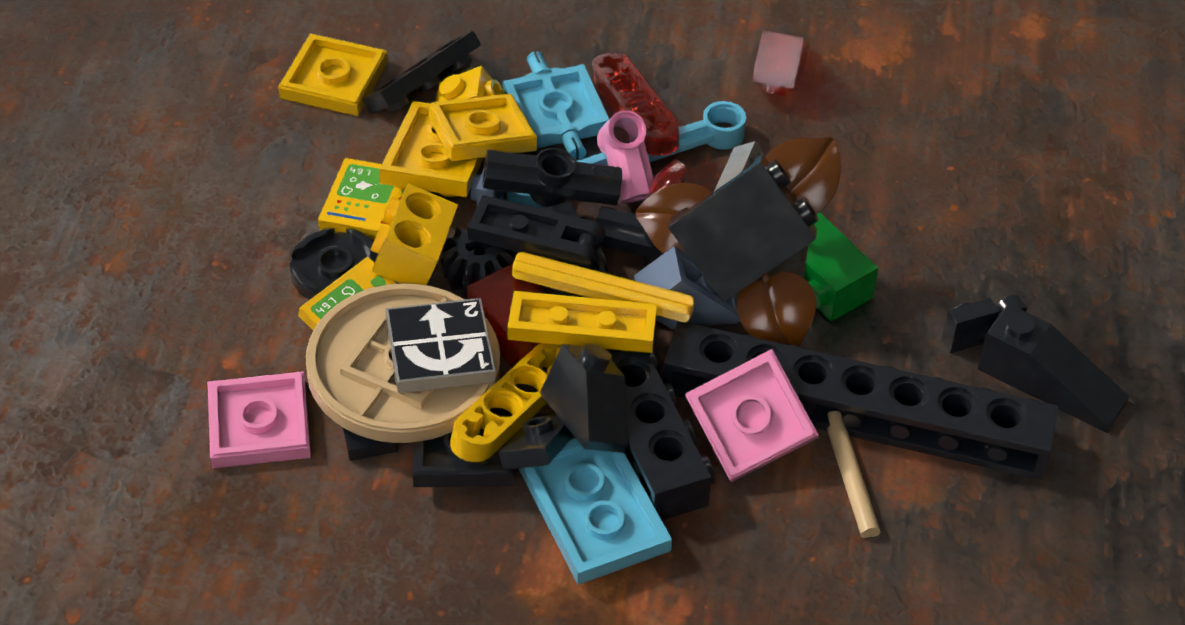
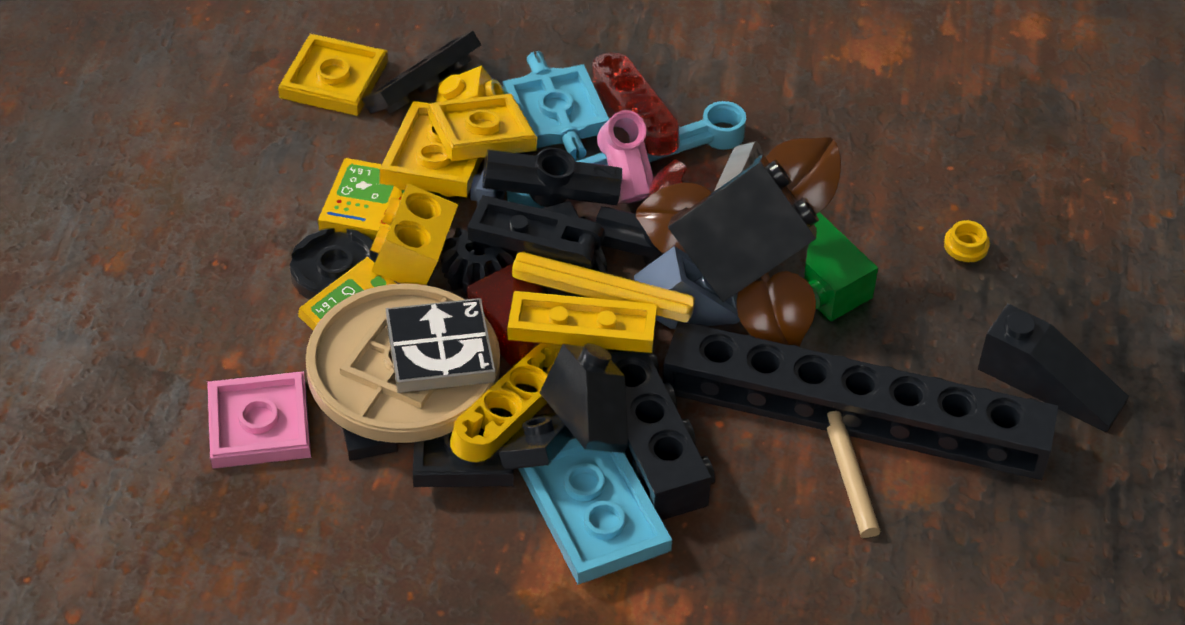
bright pink tile [685,349,818,483] -> none
clear red slope [752,30,810,96] -> none
black plate [942,295,1027,354] -> none
none -> yellow plate [944,220,990,262]

